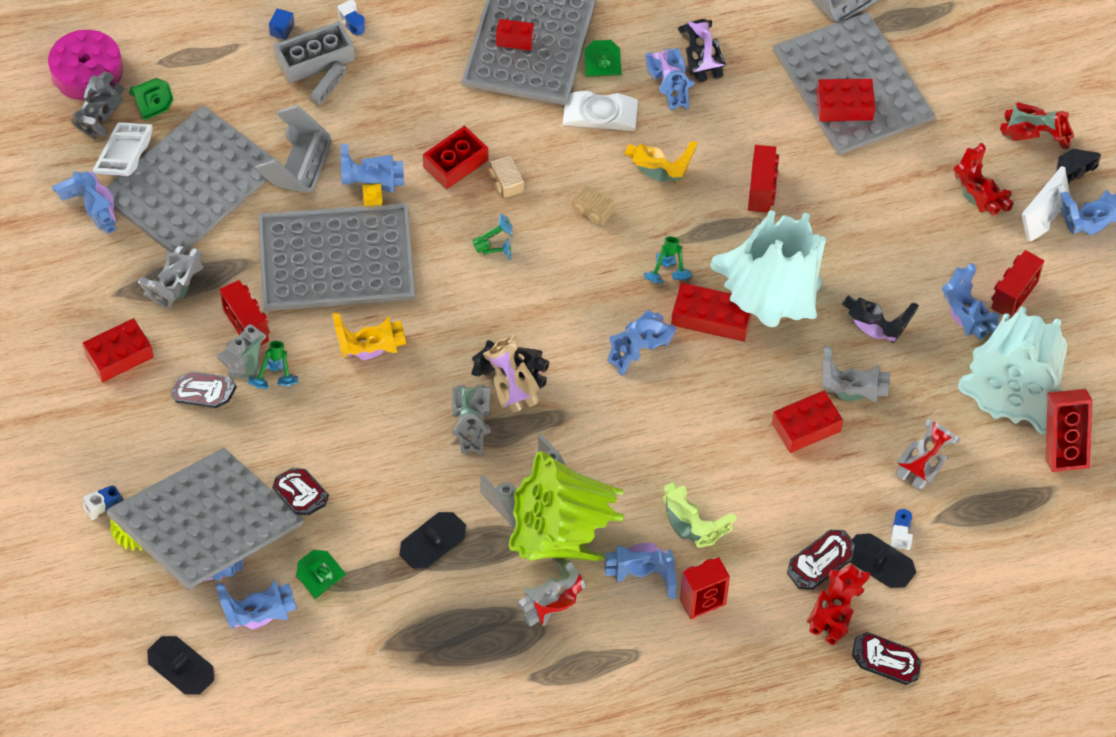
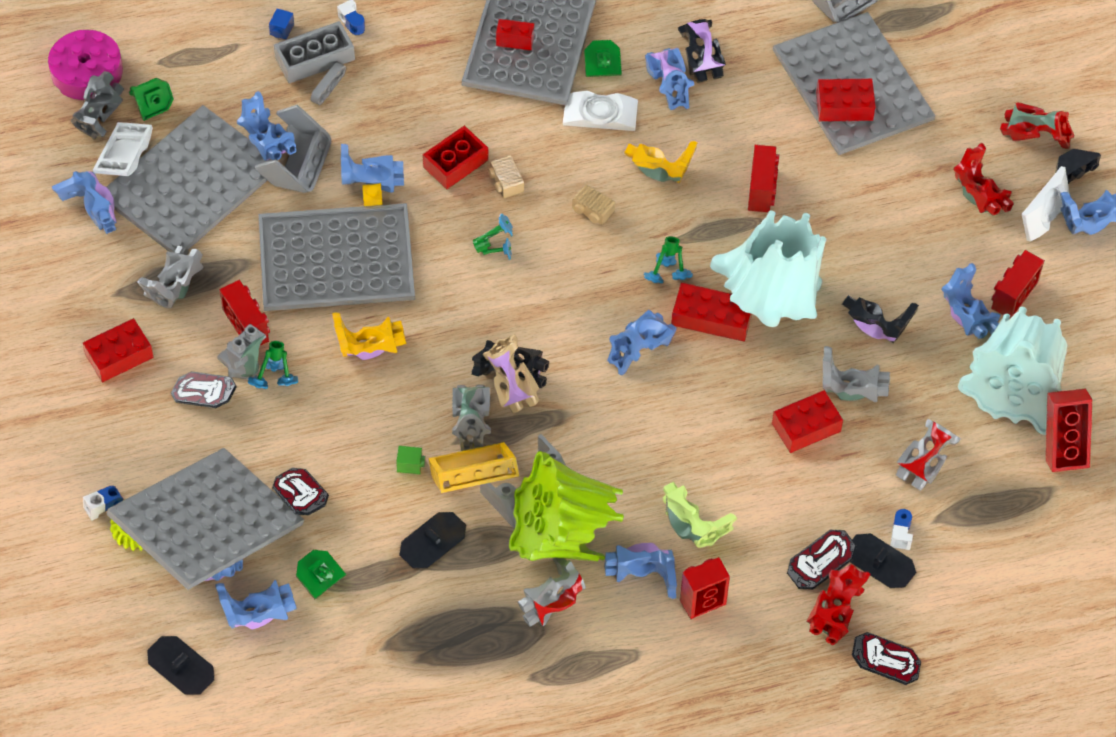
none -> medium blue hips [237,91,296,161]
none -> bright green brick [396,446,426,474]
none -> yellow window [428,442,519,493]

